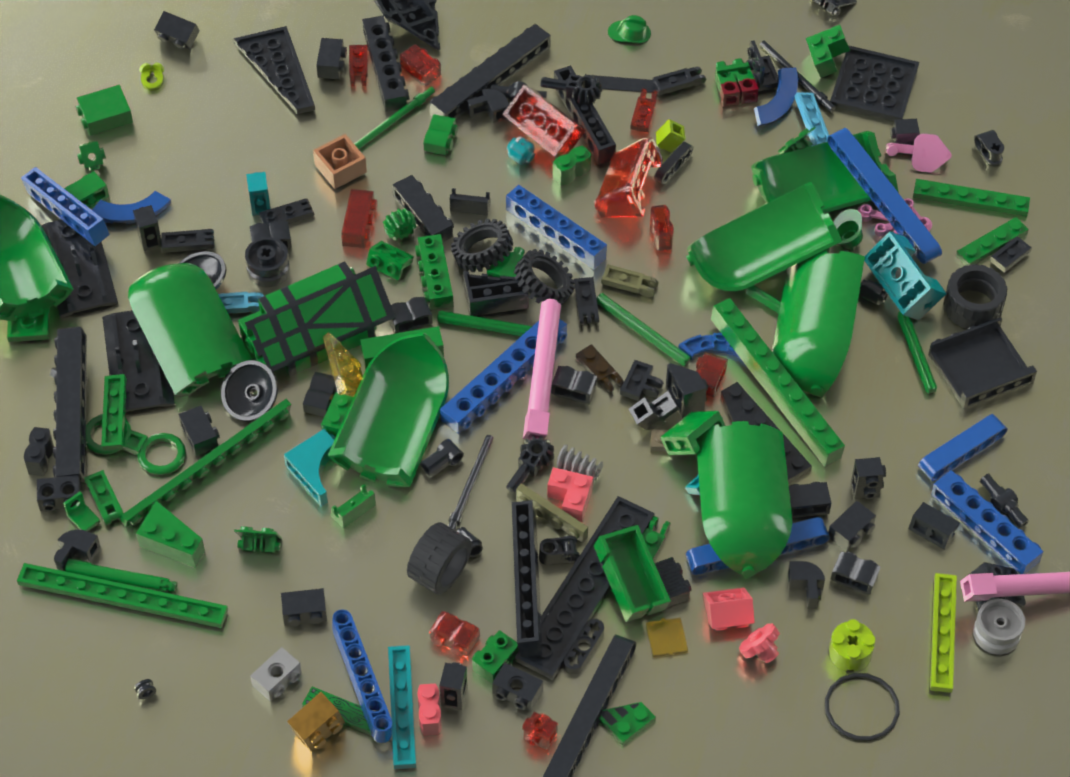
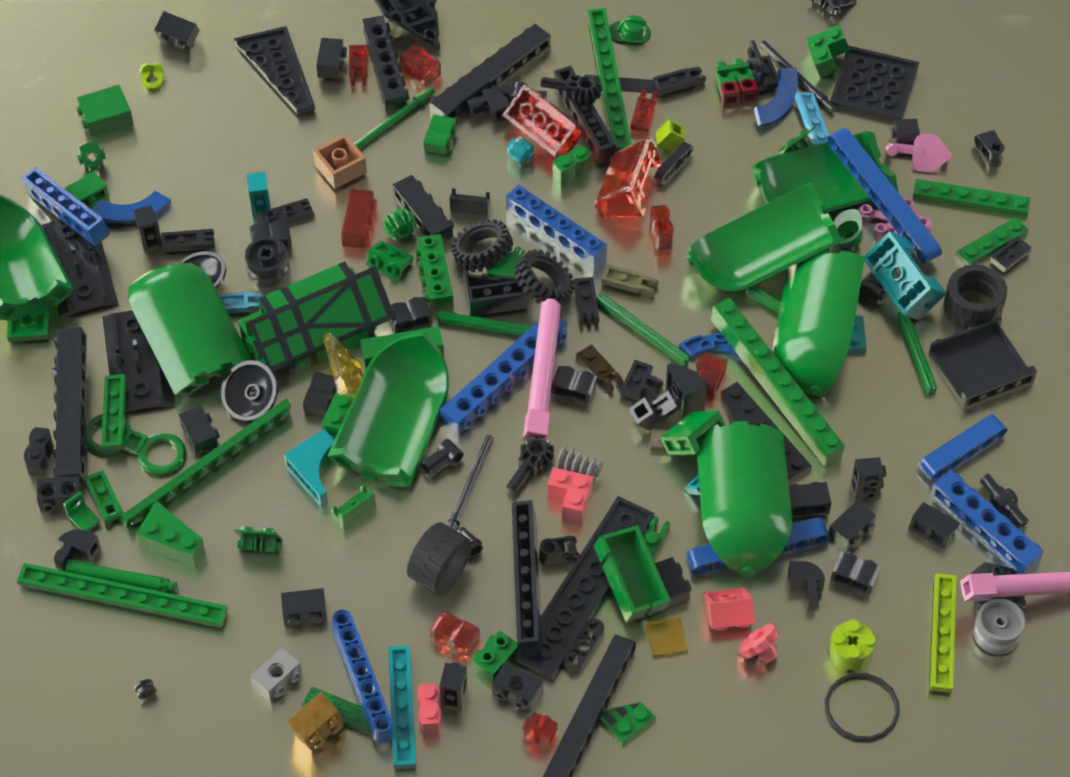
olive plate [516,483,588,543] -> none
none -> green plate [588,8,632,153]
none -> teal plate [848,316,867,353]

